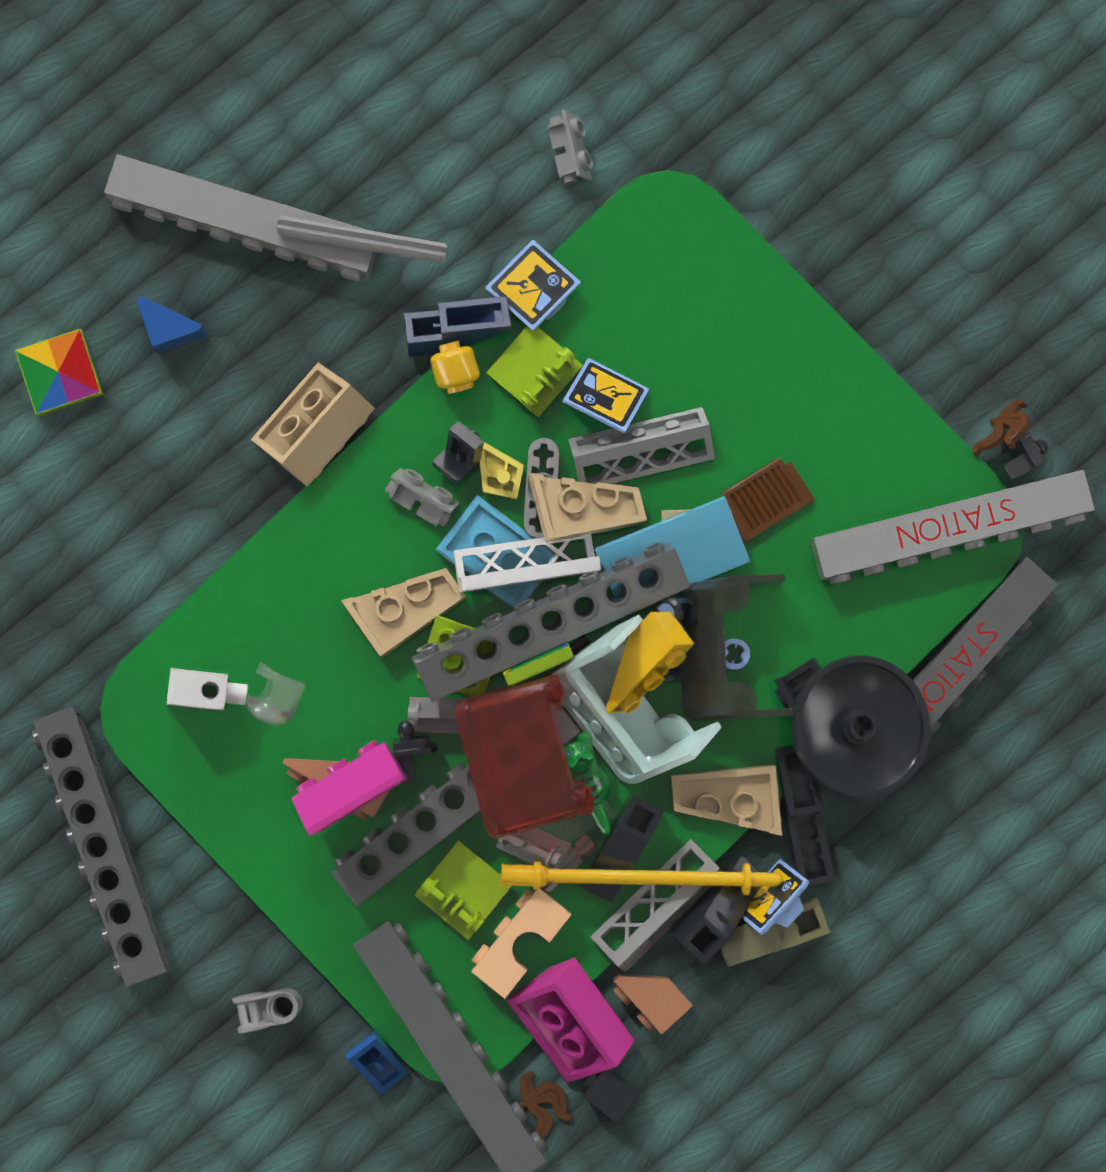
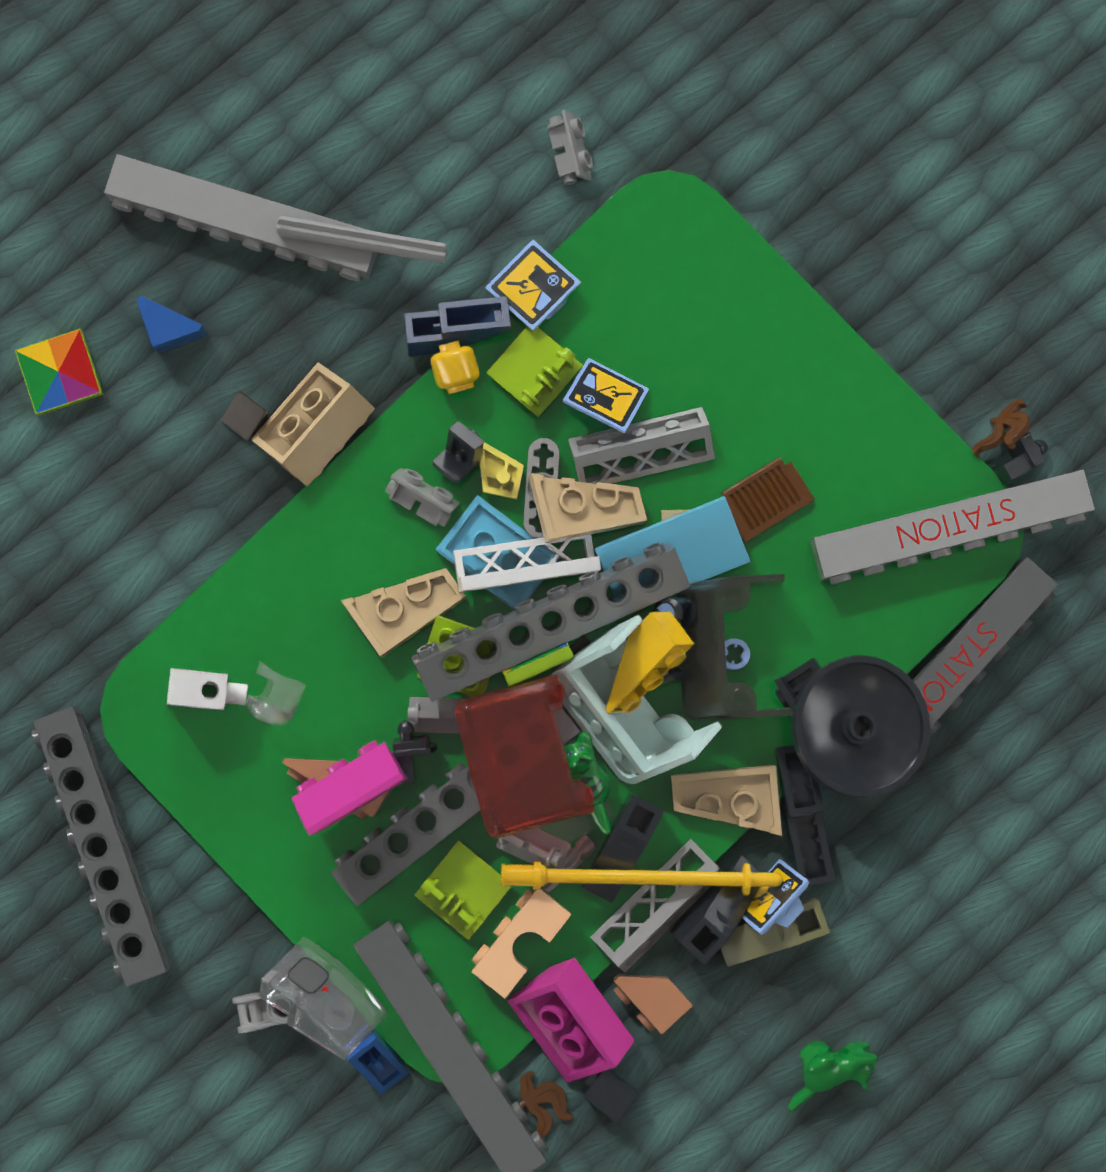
none -> dark brown slope [221,391,269,441]
none -> clear slope [259,936,387,1060]
none -> green animal [788,1041,878,1112]

